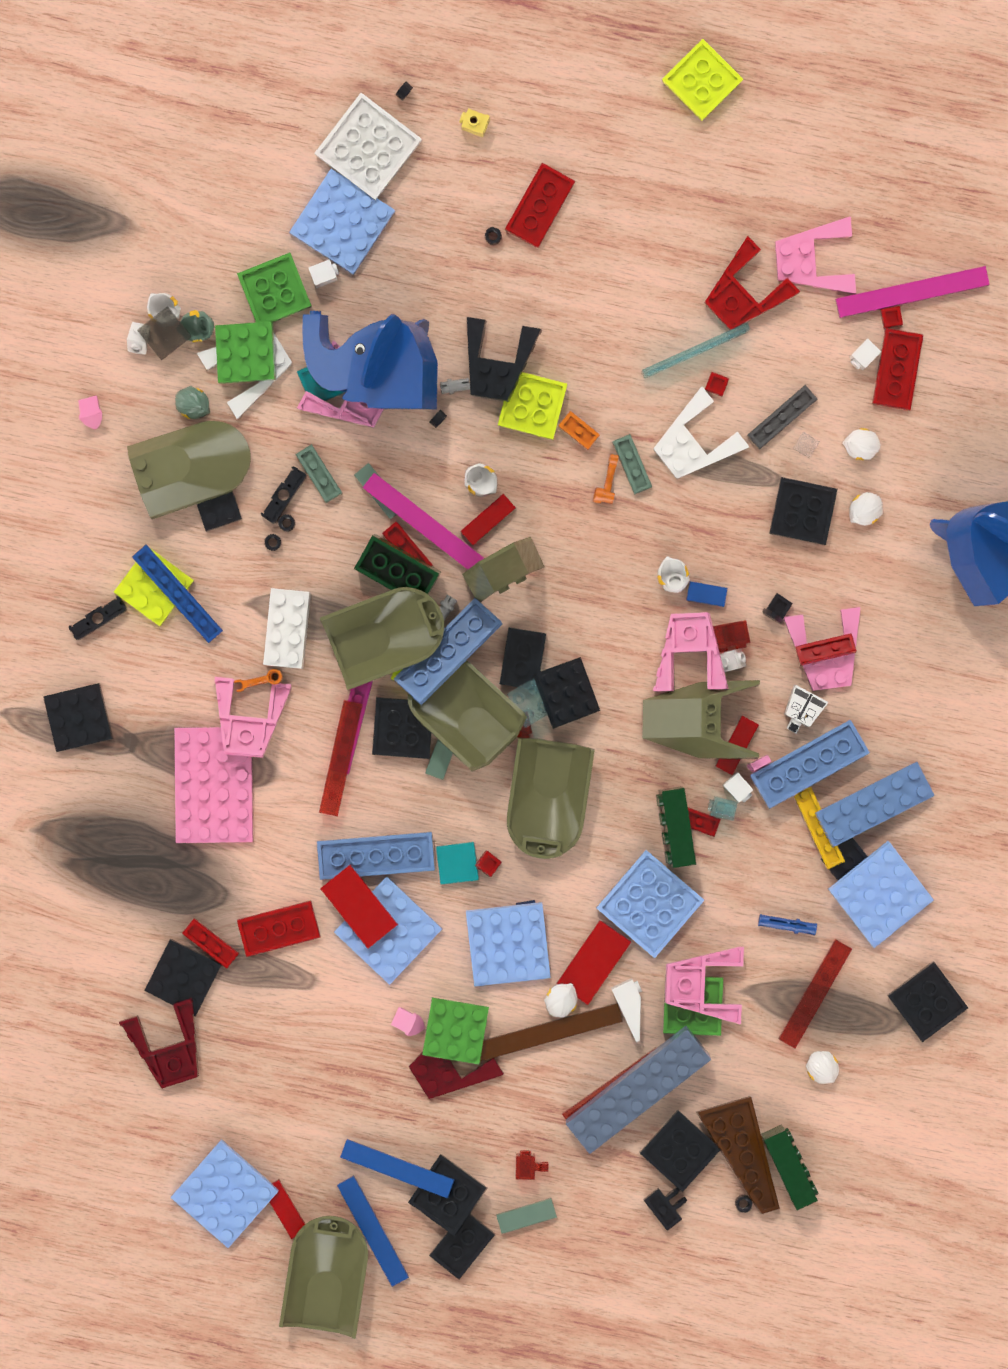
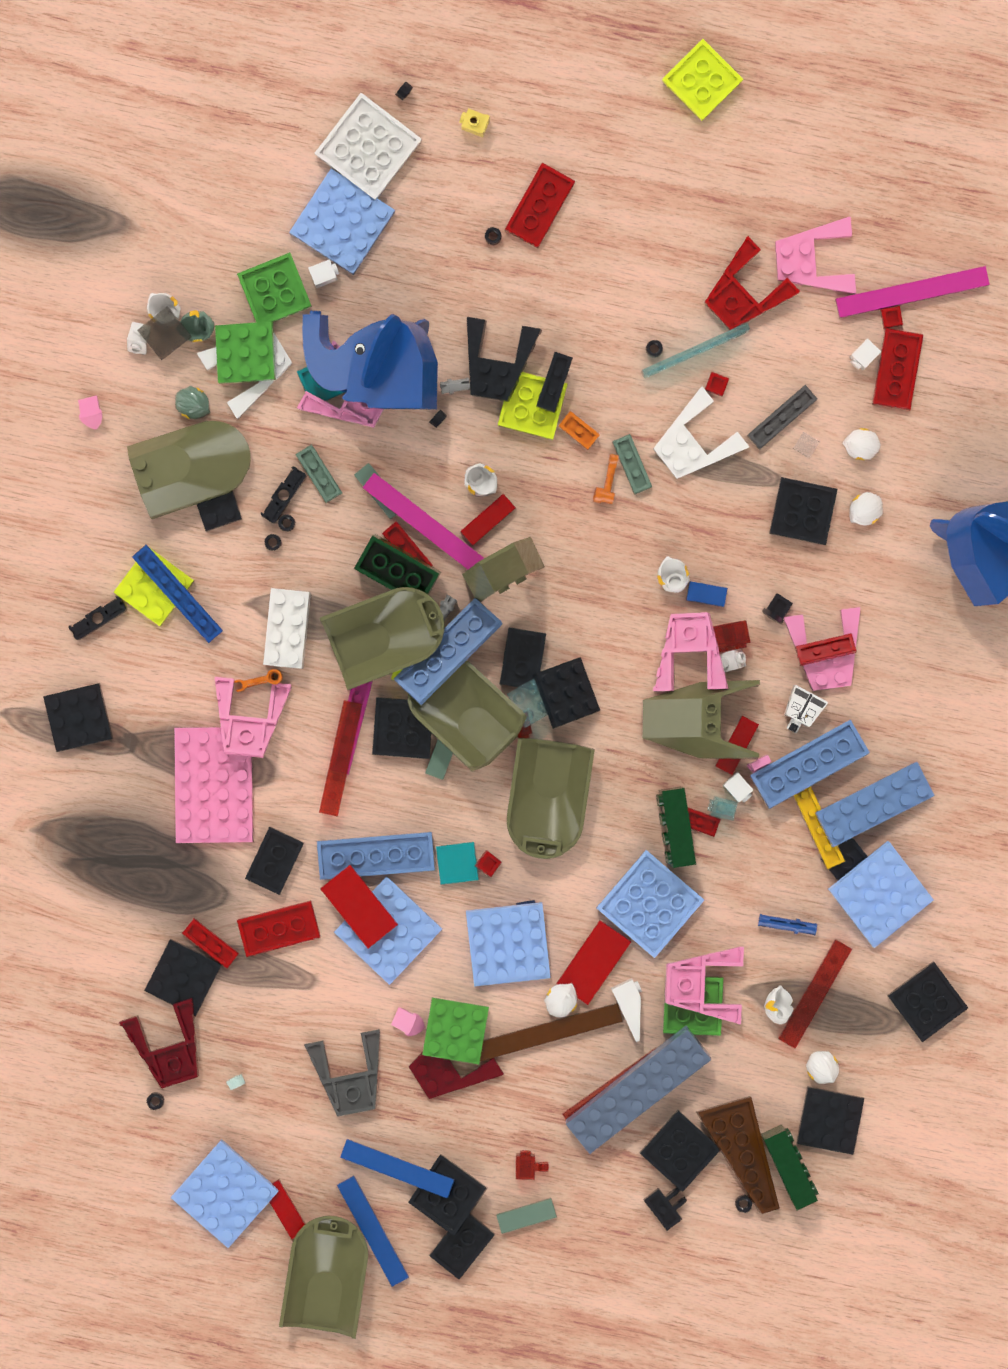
none -> black axle [146,1092,165,1110]
none -> light aqua axle [226,1074,245,1090]
none -> black plate [245,827,304,895]
none -> dark grey wing [304,1029,380,1117]
none -> black plate [536,352,573,413]
none -> black axle [646,340,663,358]
none -> white hair [764,985,794,1024]
none -> black plate [796,1086,865,1155]

